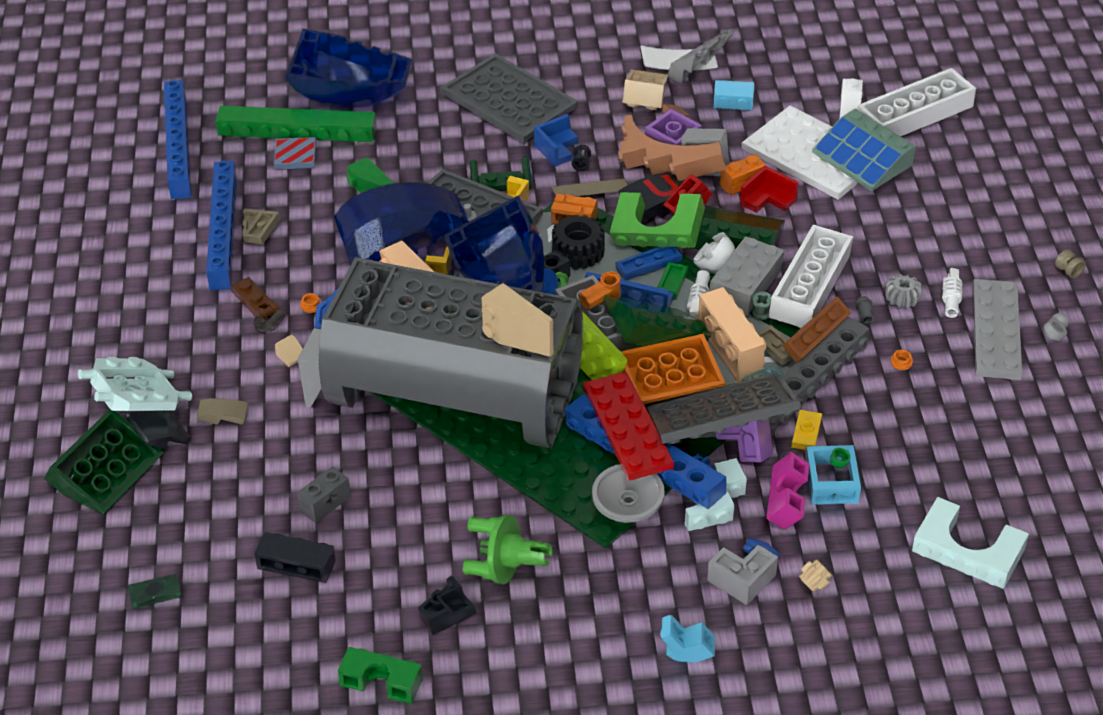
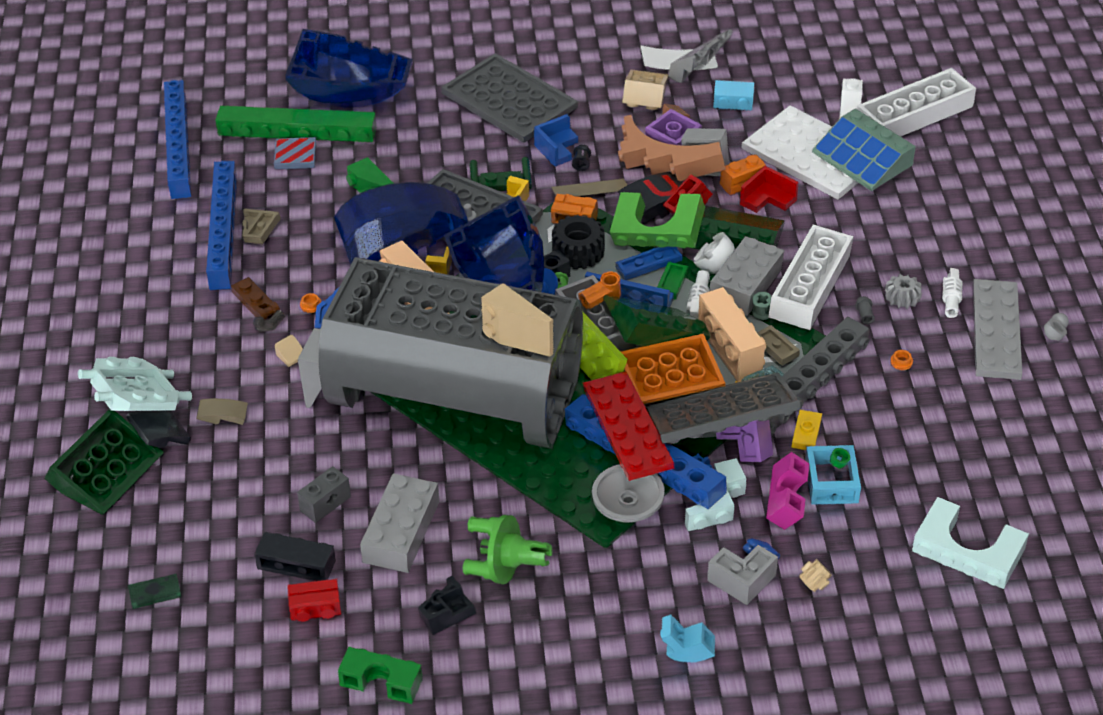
dark orange plate [782,296,851,362] -> none
dark tan wheel [1055,249,1086,279] -> none
none -> red brick [287,579,341,622]
none -> light grey brick [360,473,439,573]

